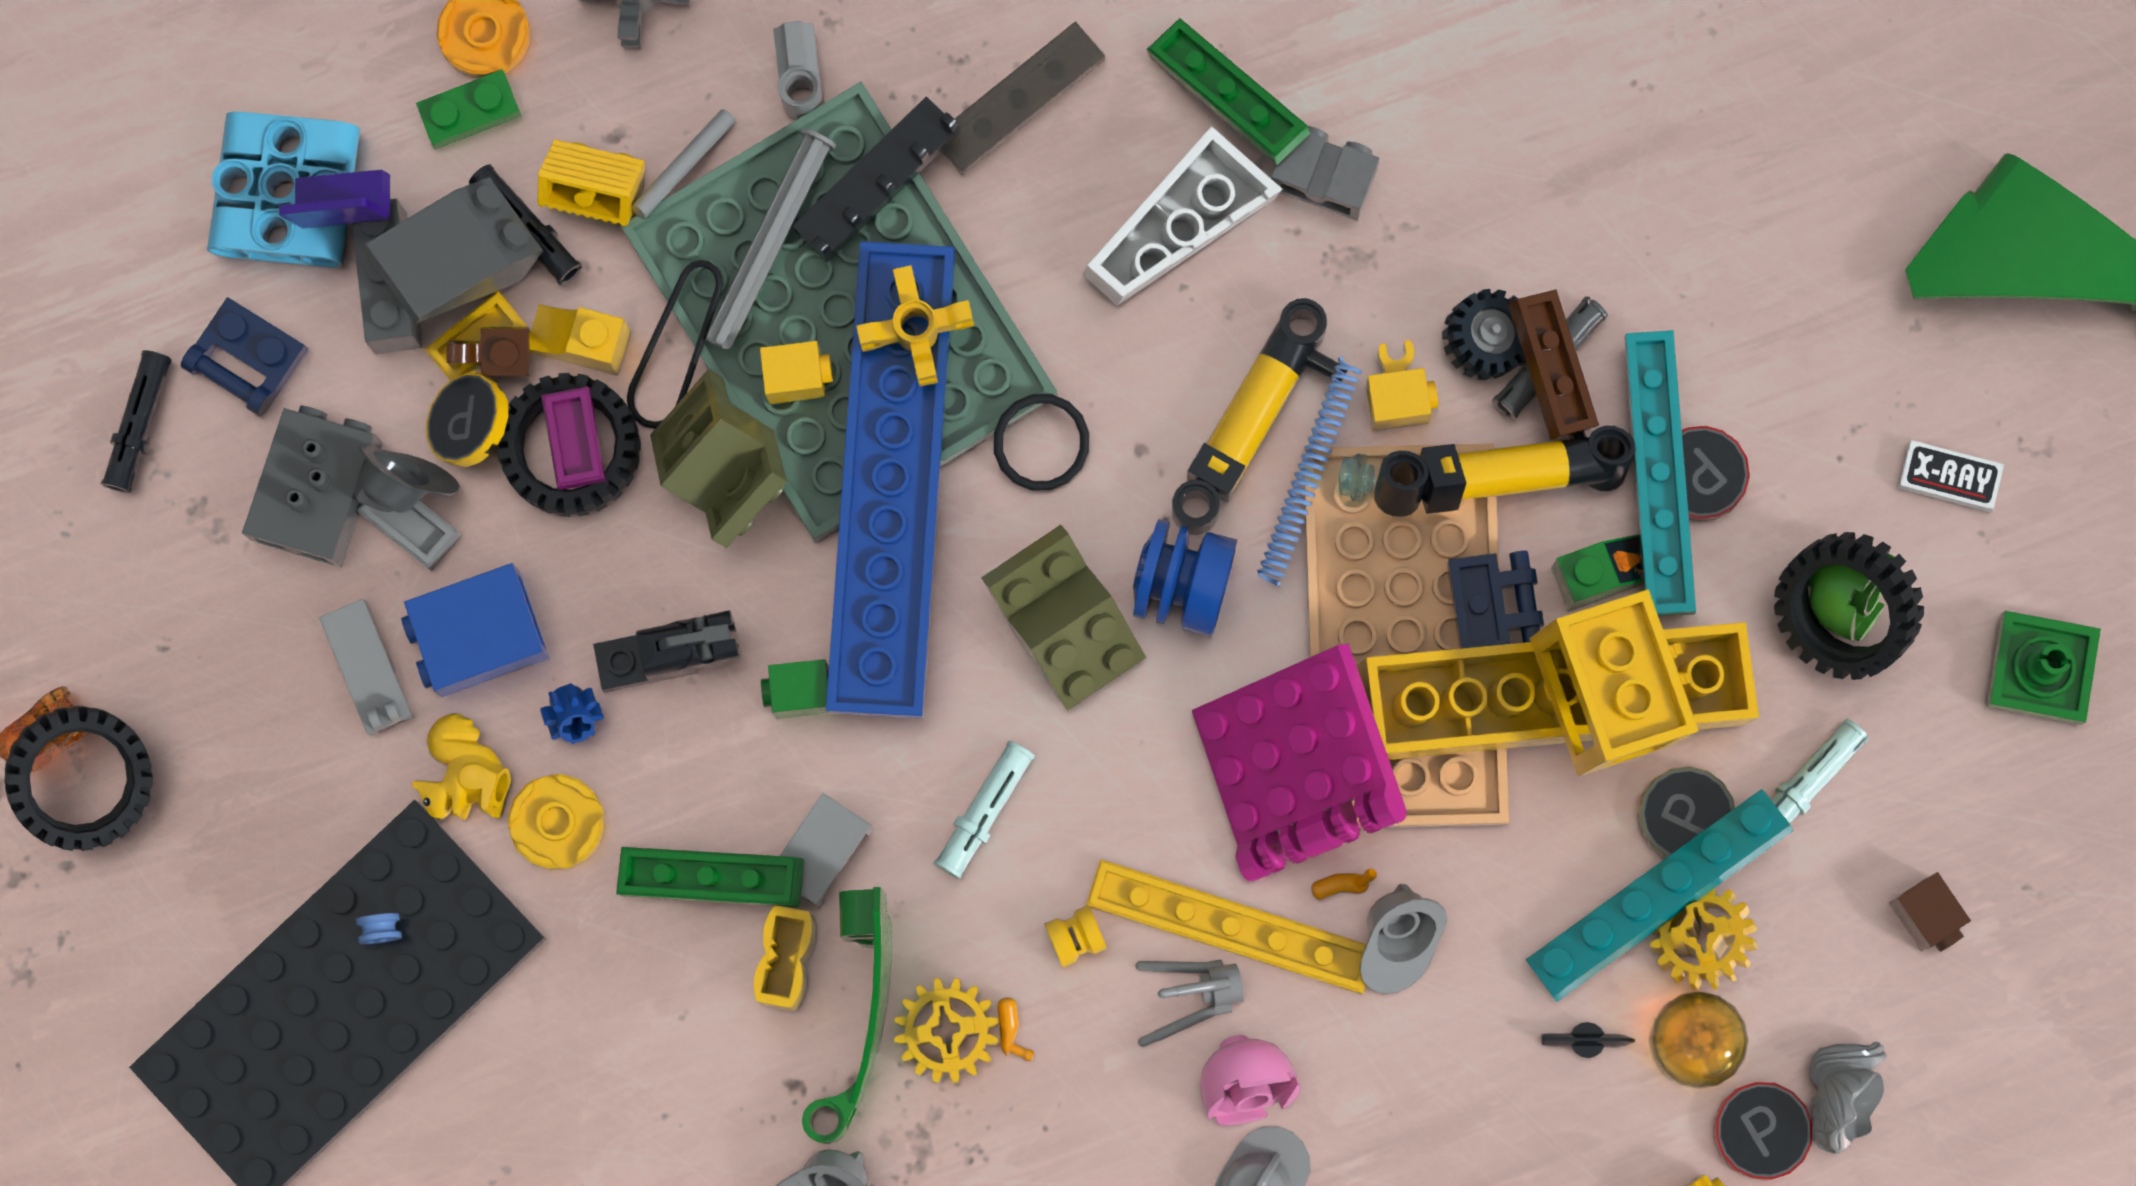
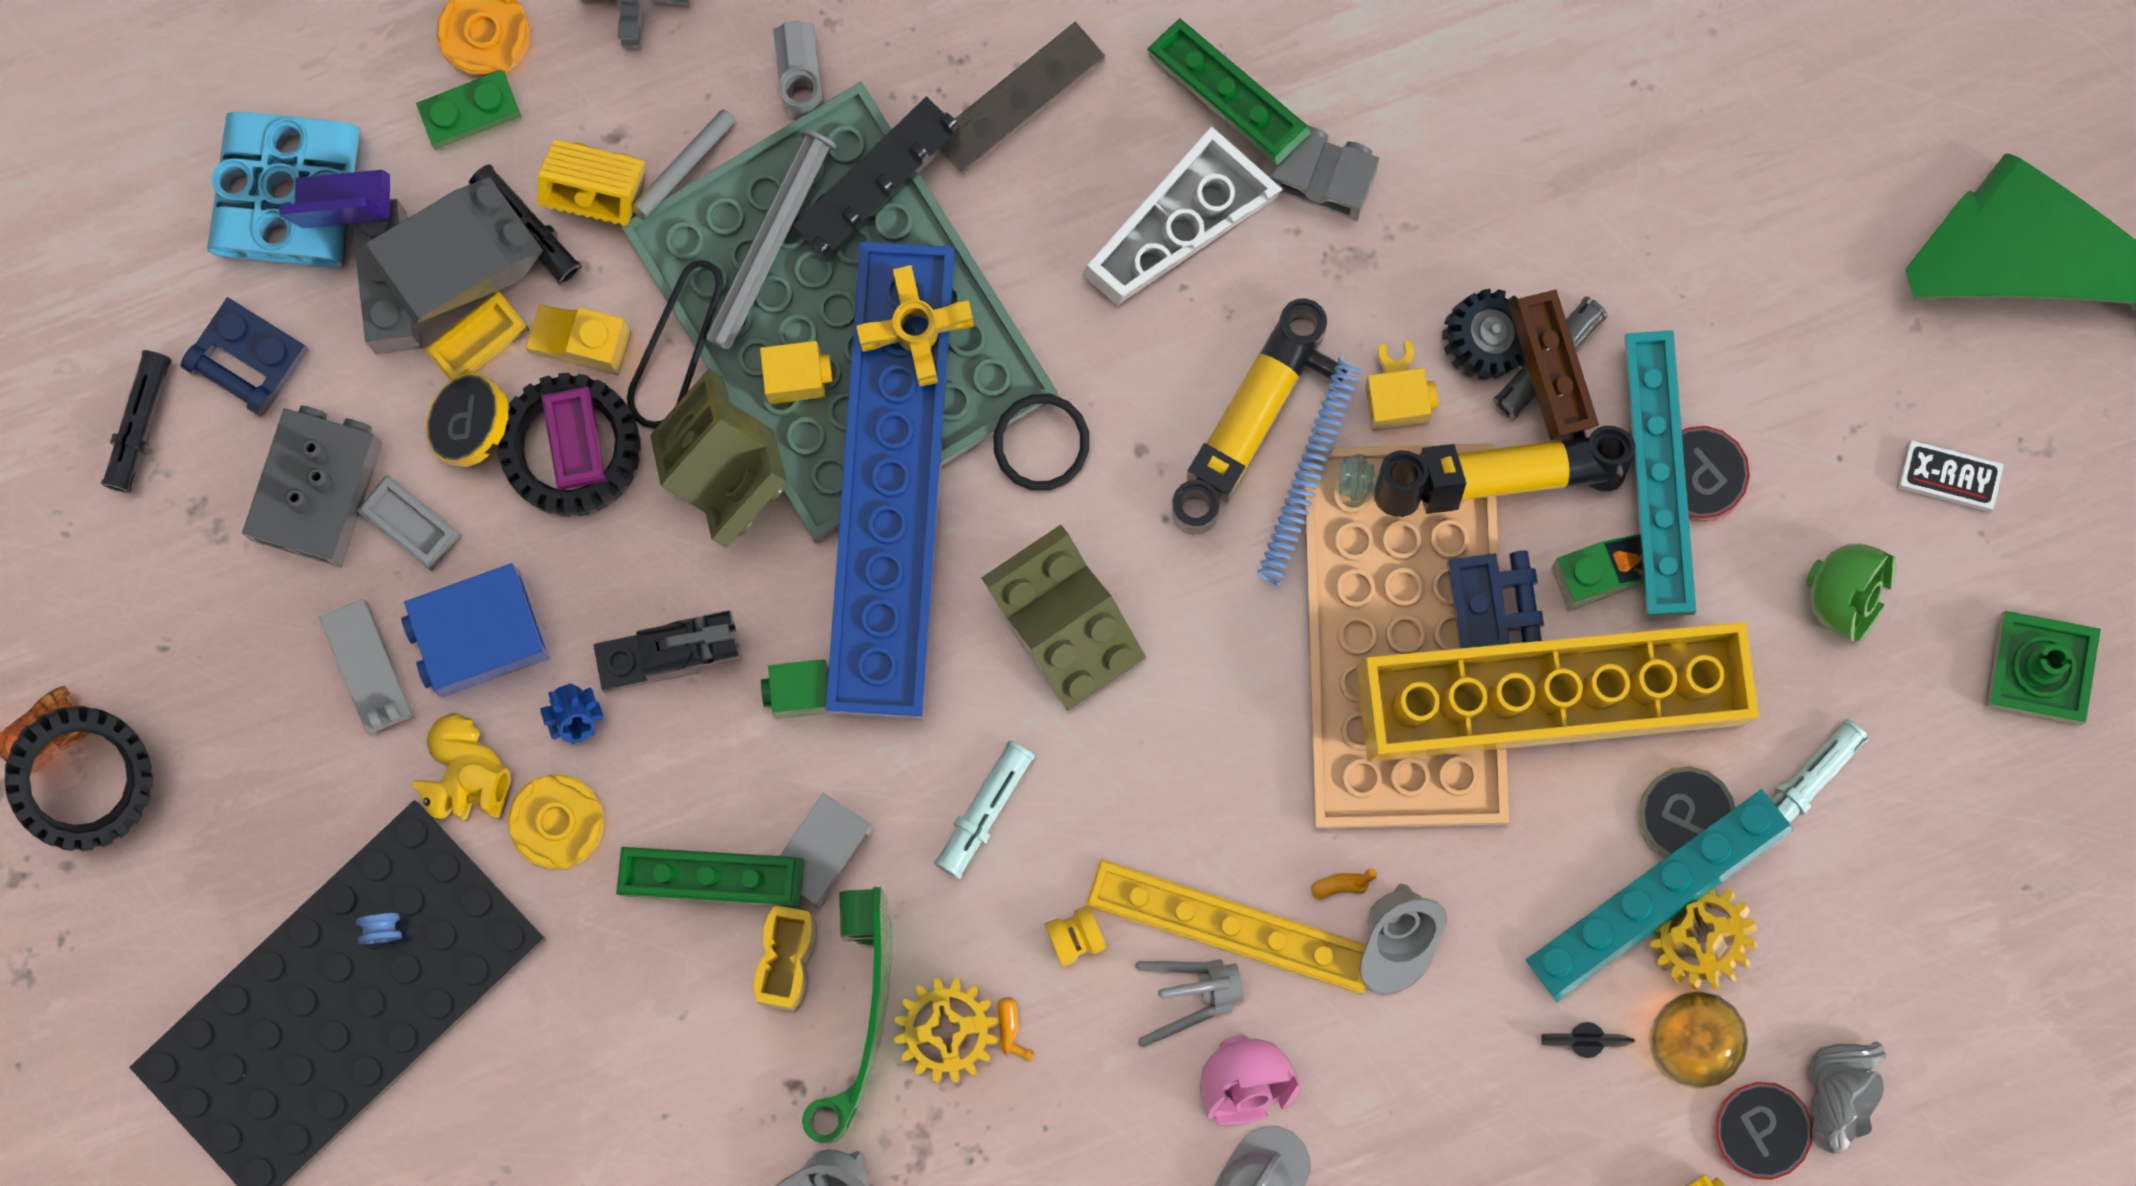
dark grey piece [354,444,460,513] -> none
reddish brown plate [446,327,530,376] -> none
blue wheel [1133,519,1238,637] -> none
dark pink hinge [1192,644,1406,882] -> none
yellow piece [1529,589,1699,777] -> none
black tyre [1774,532,1924,680] -> none
reddish brown brick [1889,872,1971,952] -> none

